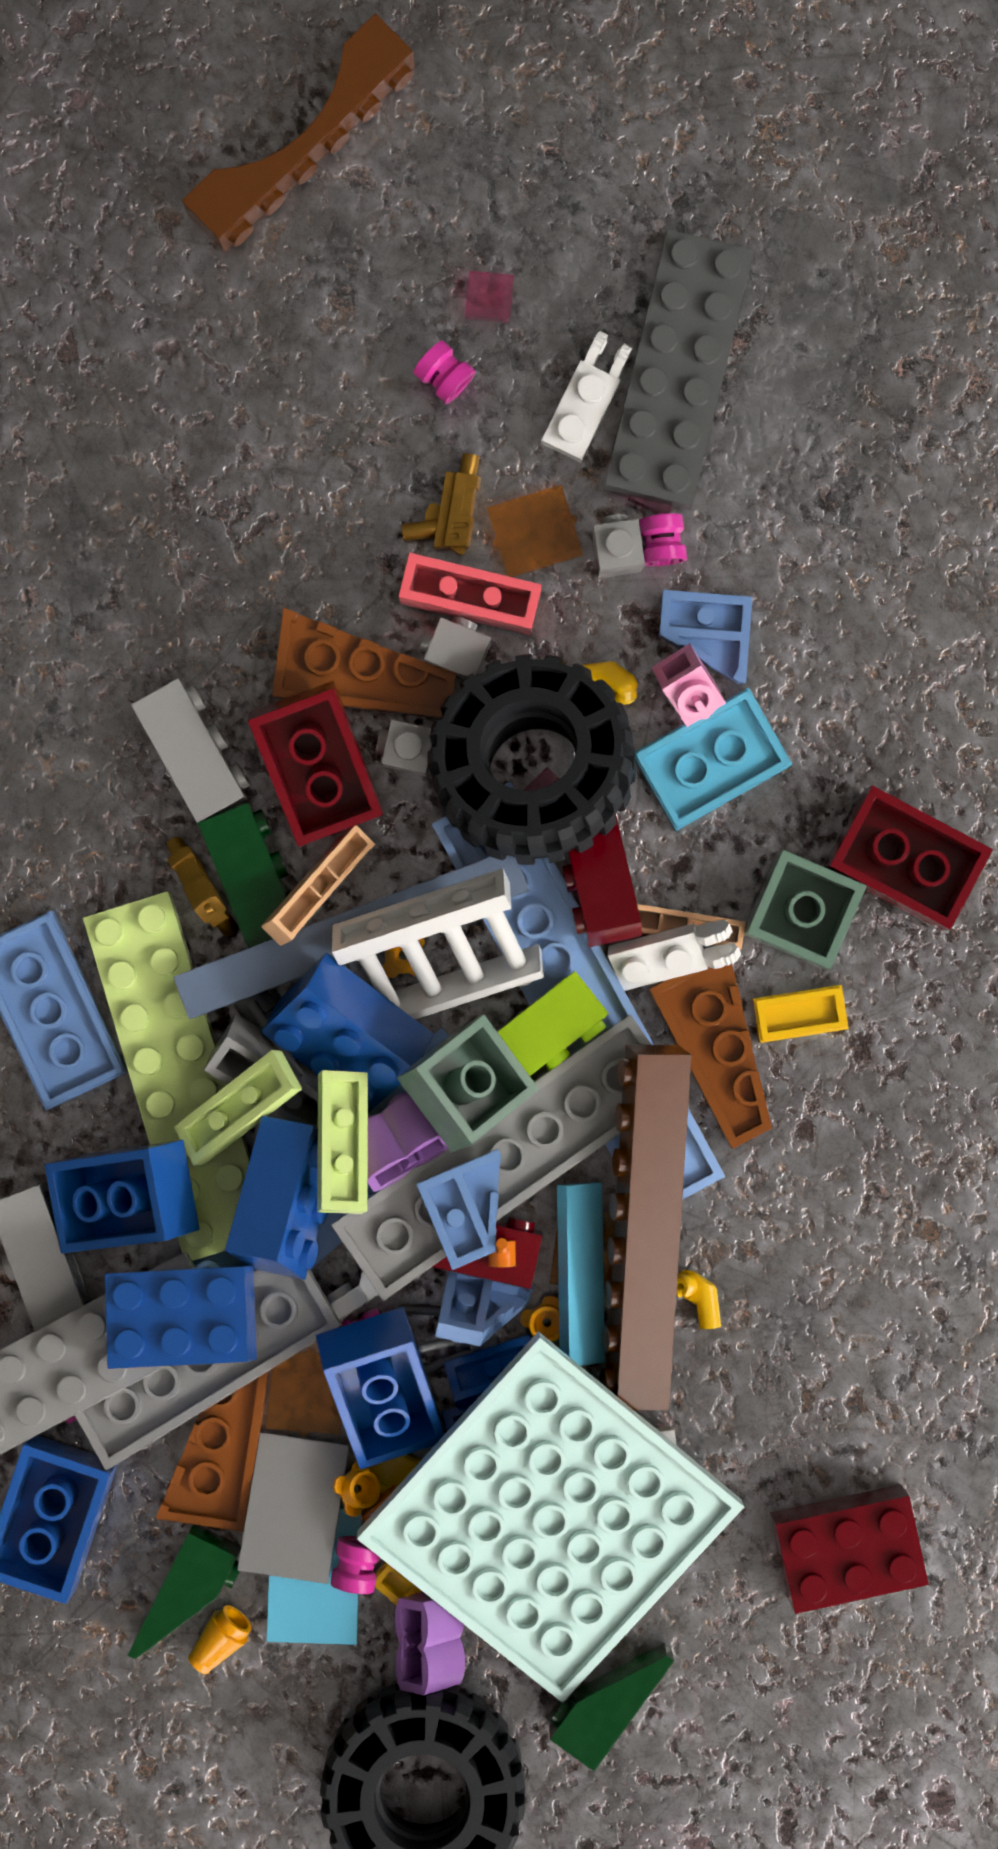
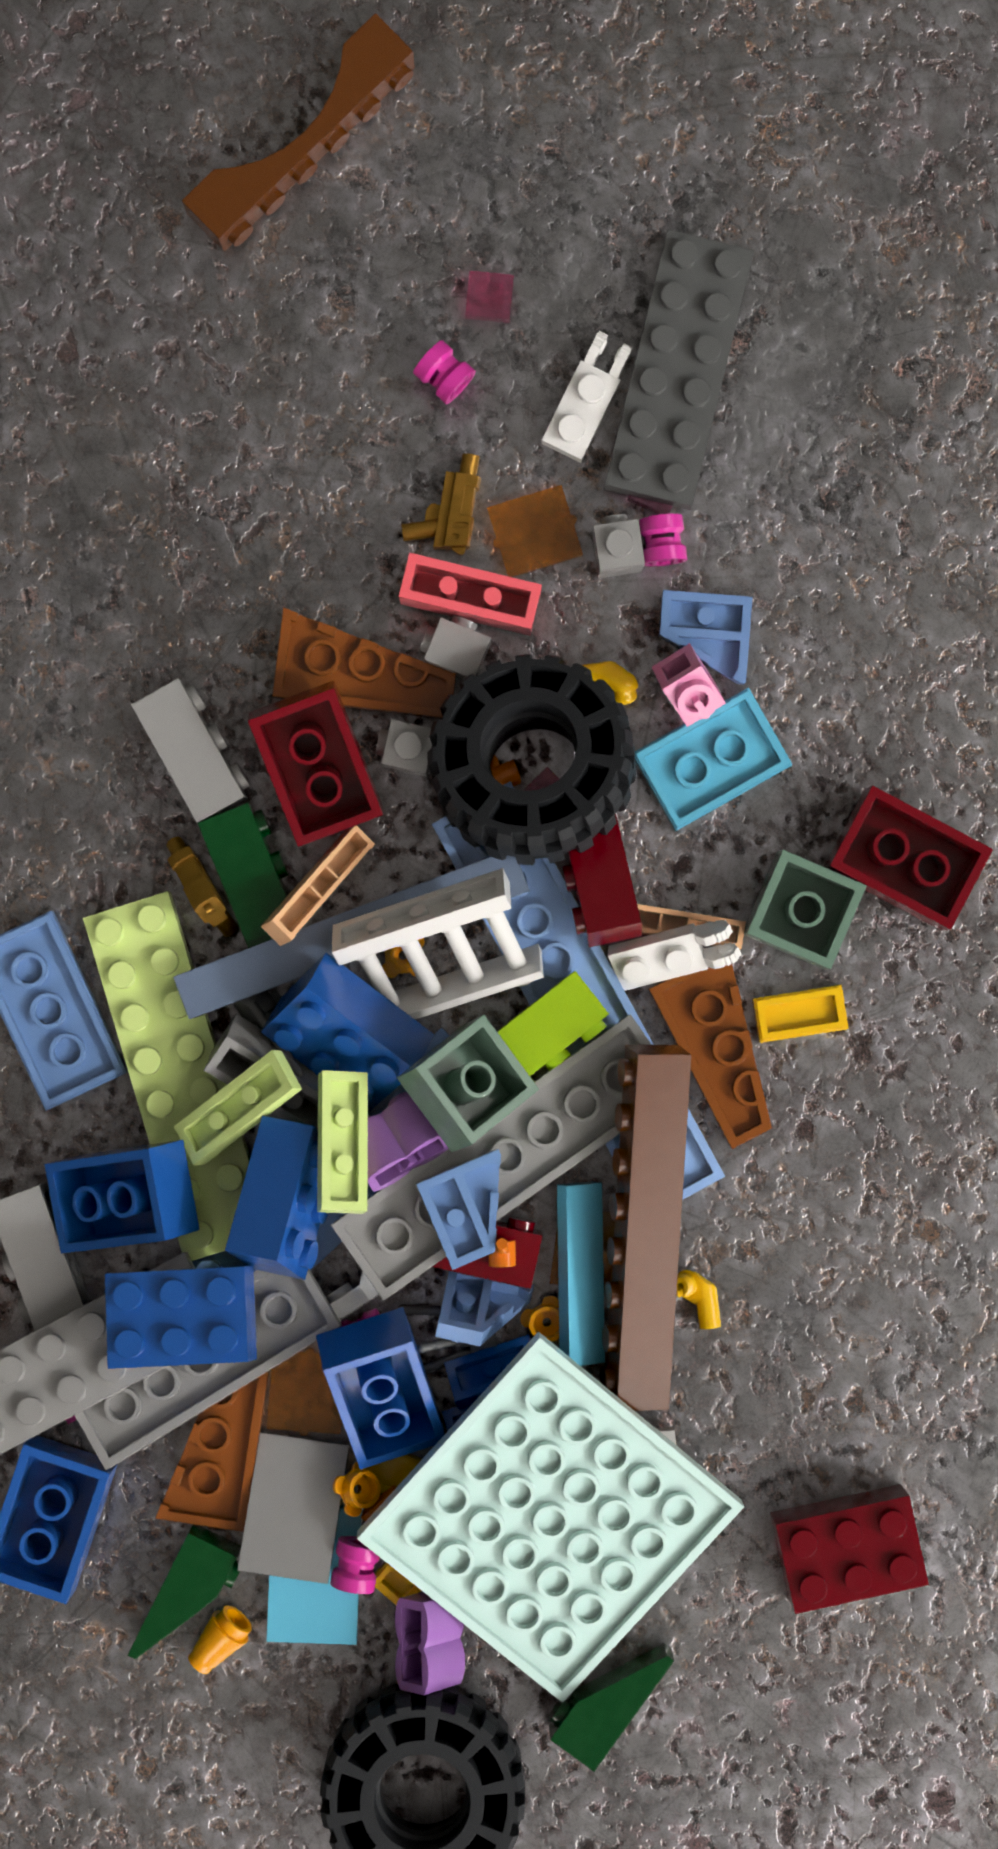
none -> orange hand [490,755,521,787]

